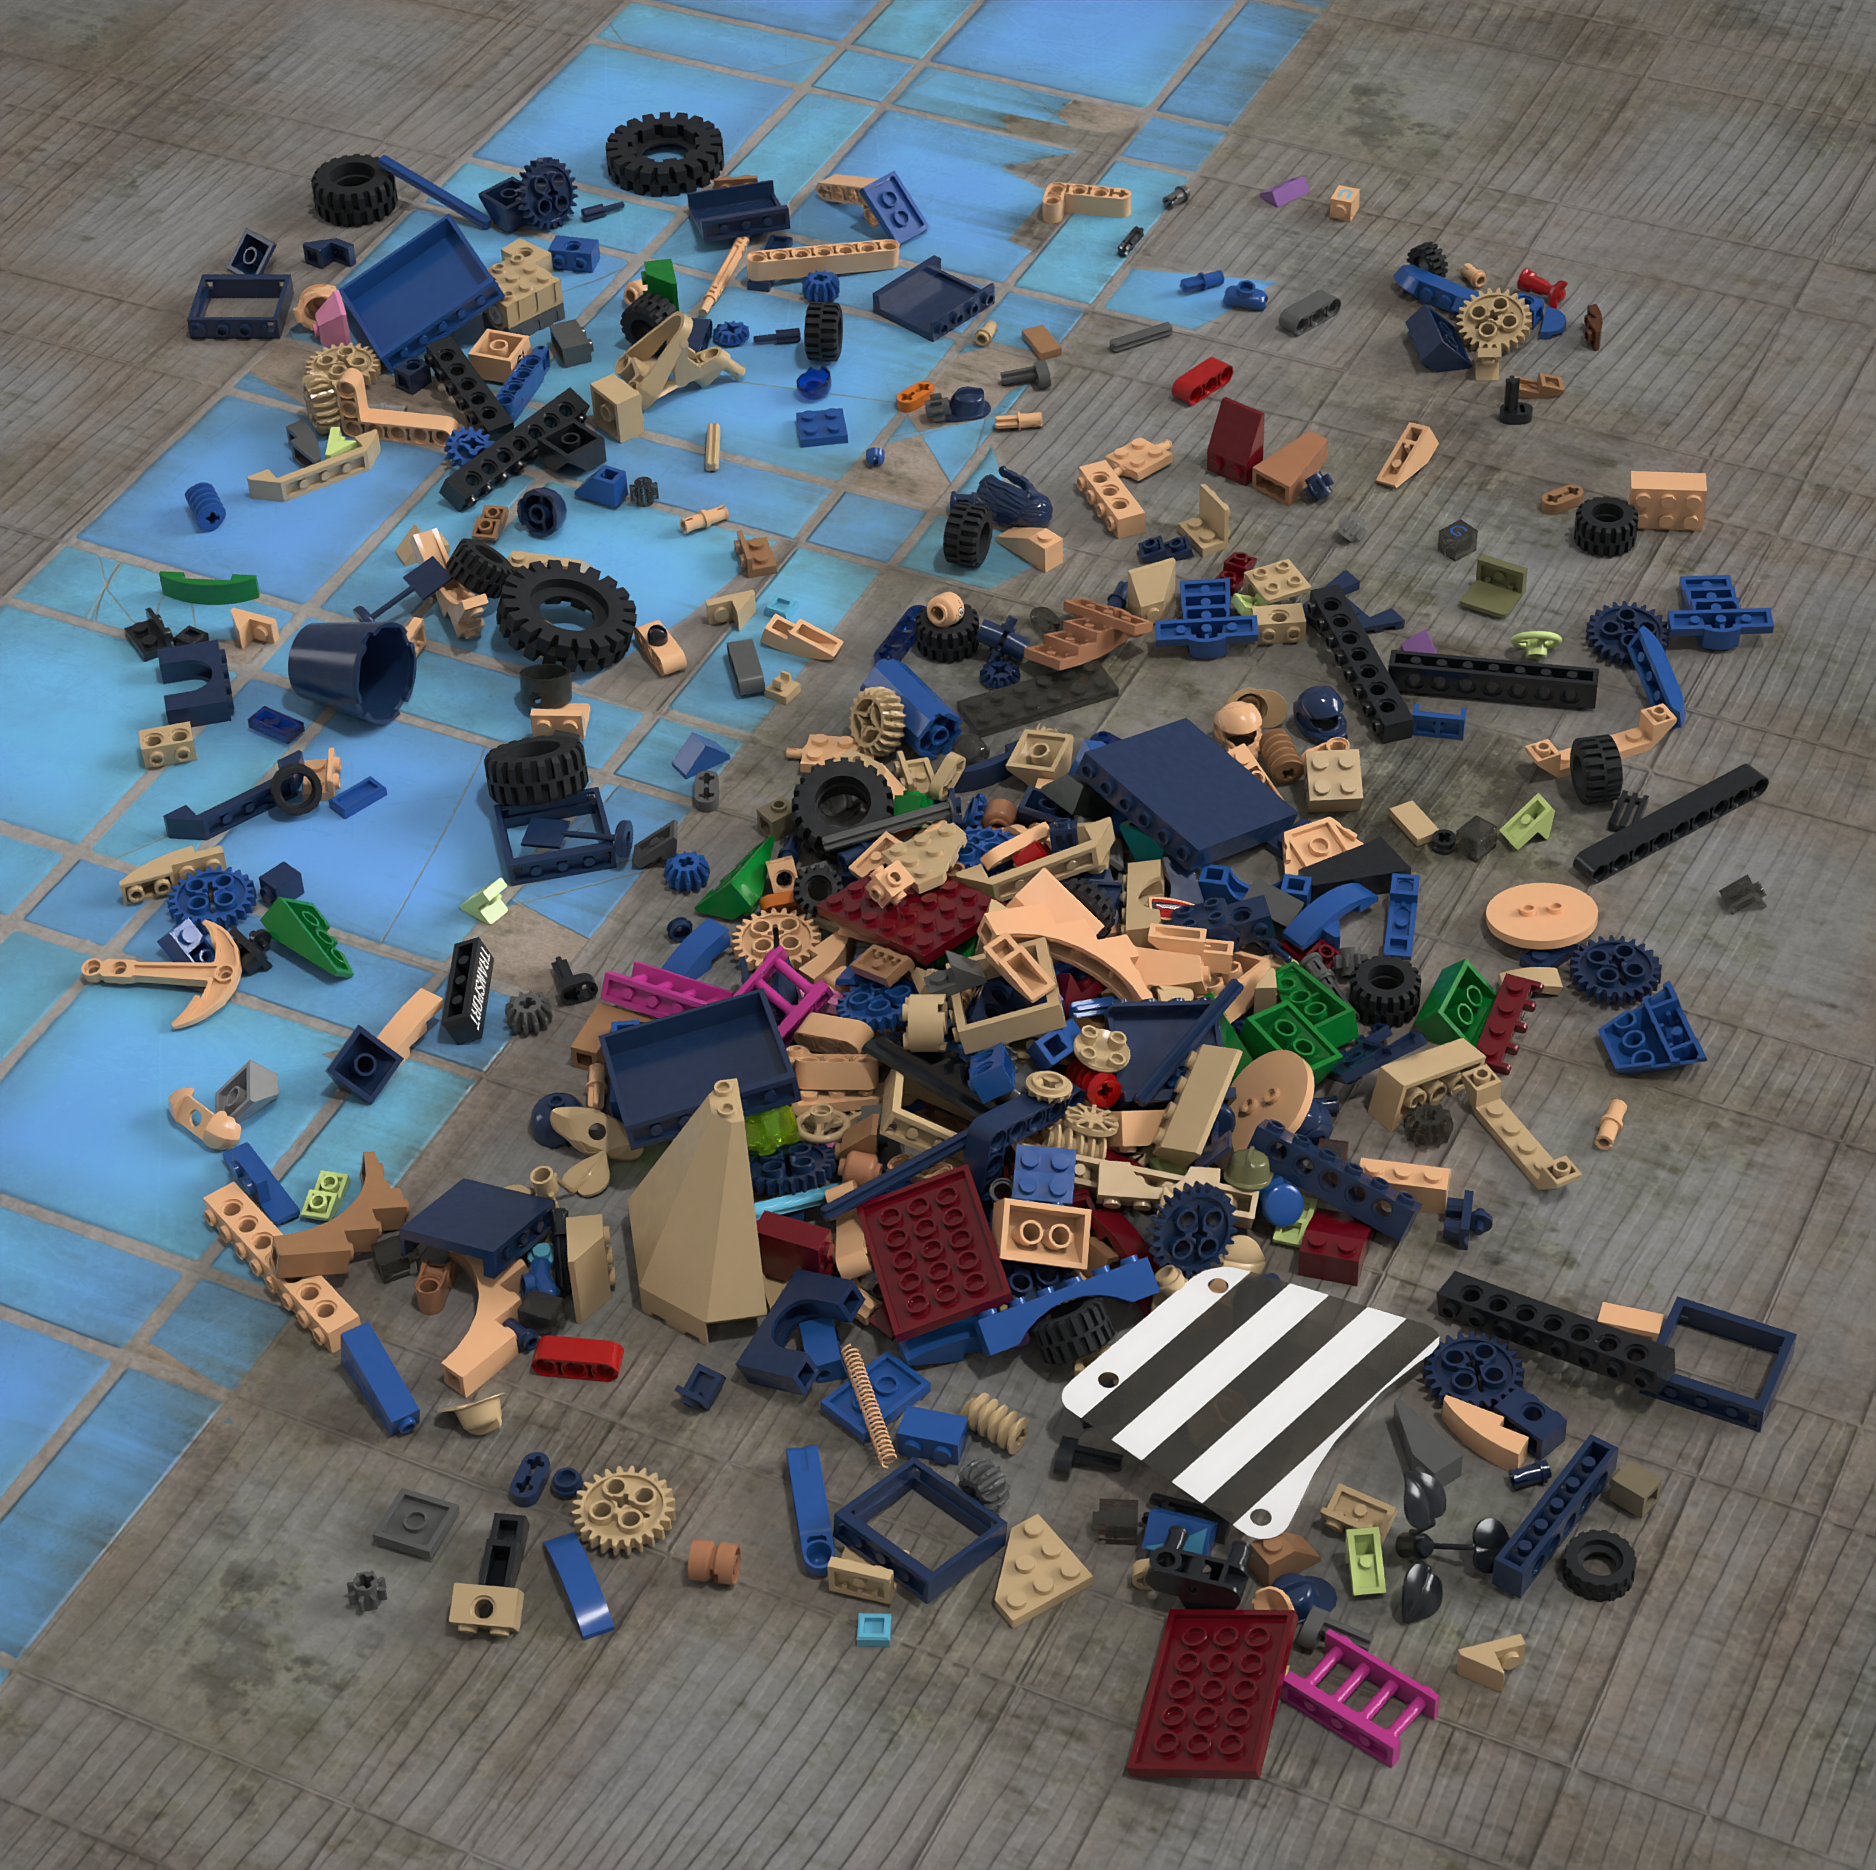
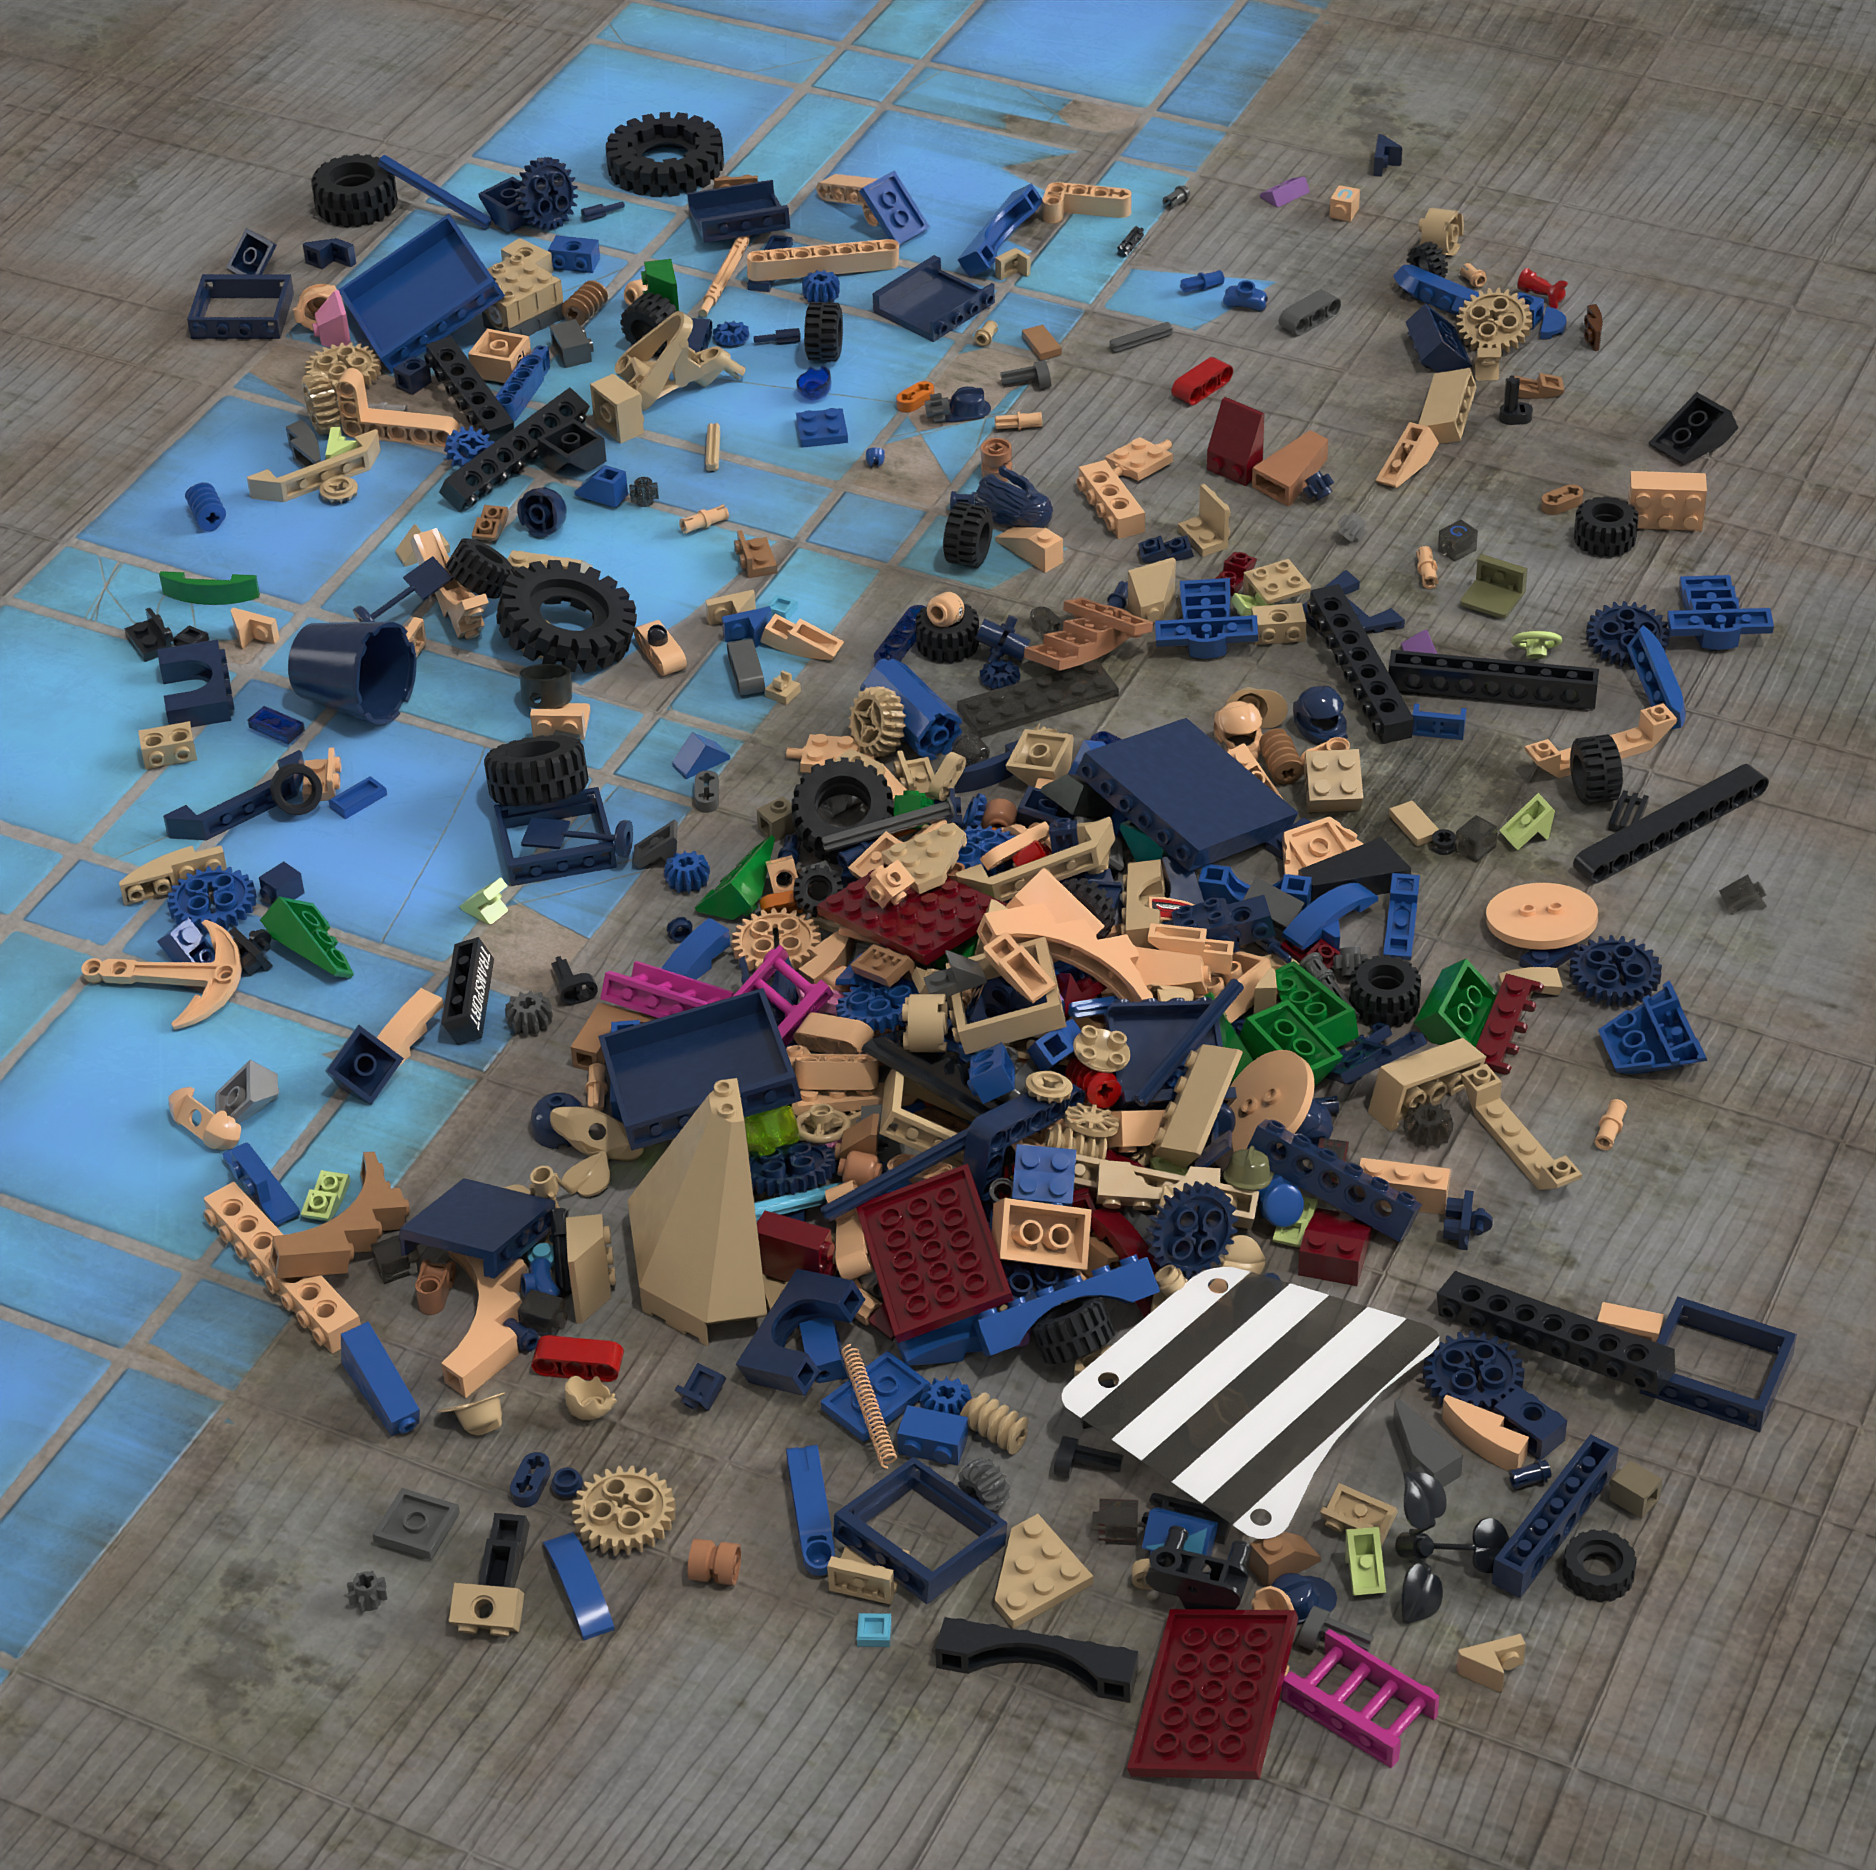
none -> tan gear [319,476,358,504]
none -> medium nougat piece [562,280,608,326]
none -> tan hair [565,1376,617,1421]
none -> blue slope [722,606,772,648]
none -> blue gear [920,1375,972,1416]
none -> black arch [935,1617,1138,1703]
none -> blue arch [957,183,1043,278]
none -> nougat wheel [980,438,1012,482]
none -> tan bracket [995,248,1031,280]
none -> dark blue slope [1373,134,1402,177]
none -> light nougat pin [1416,546,1438,589]
none -> tan brick [1418,208,1464,256]
none -> tan brick [1419,368,1477,443]
none -> black slope [1648,392,1738,465]

